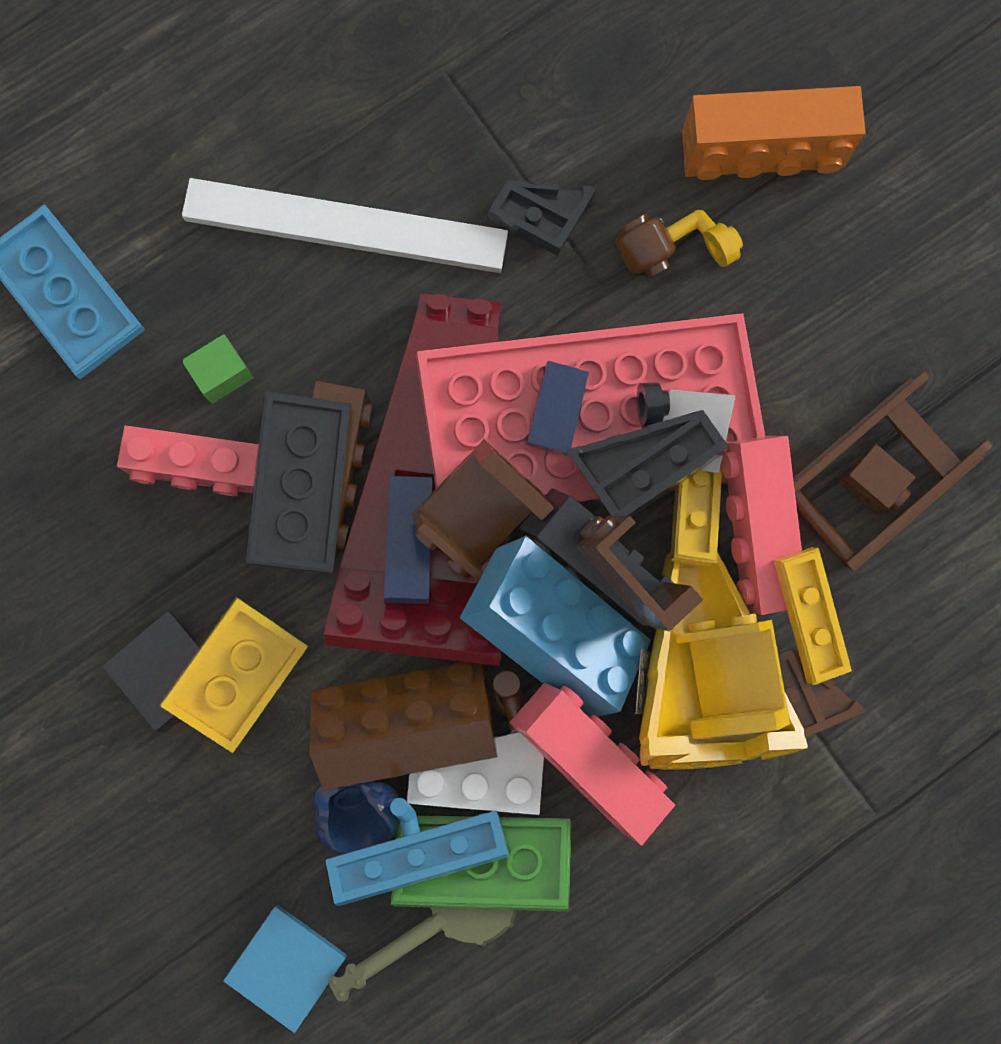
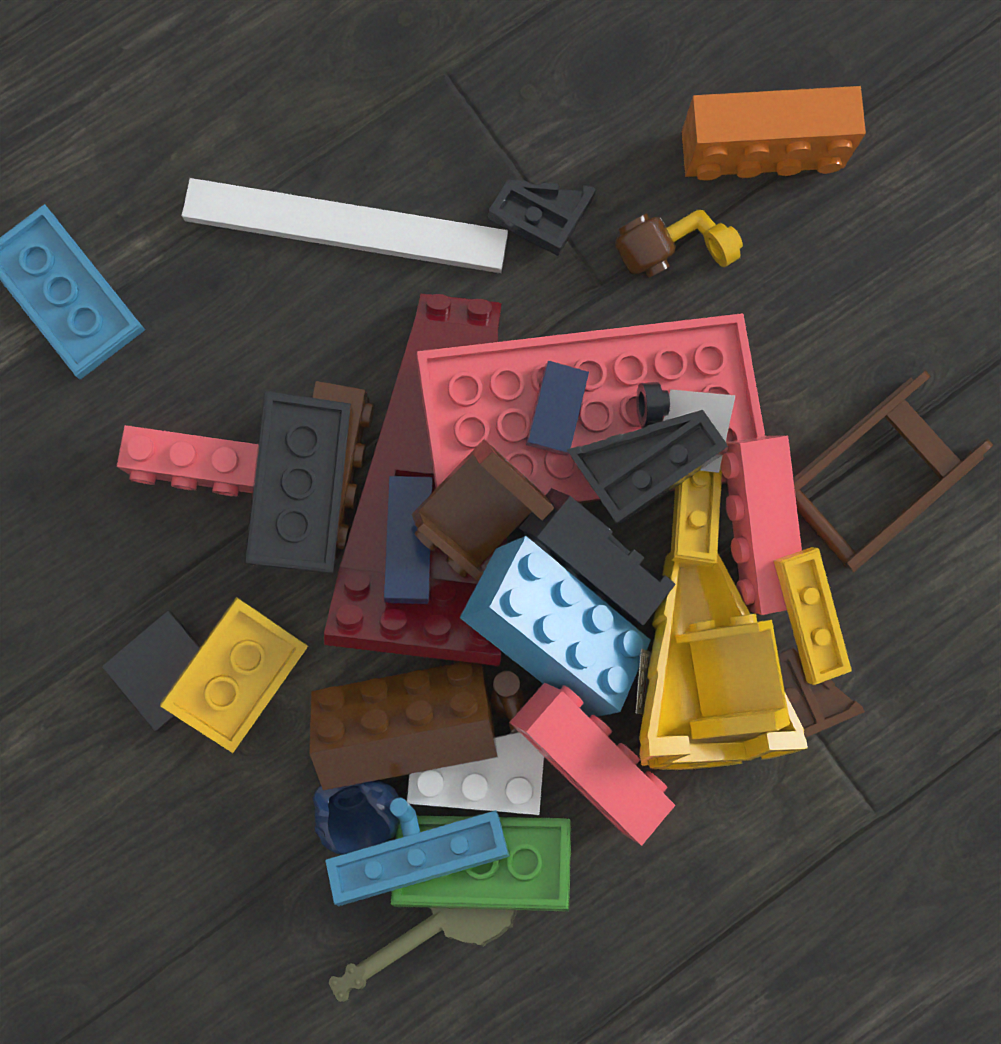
bright green panel [183,334,253,404] -> none
dark azure tile [224,904,347,1033] -> none
reddish brown panel [575,515,703,632] -> none
reddish brown brick [839,444,916,515] -> none

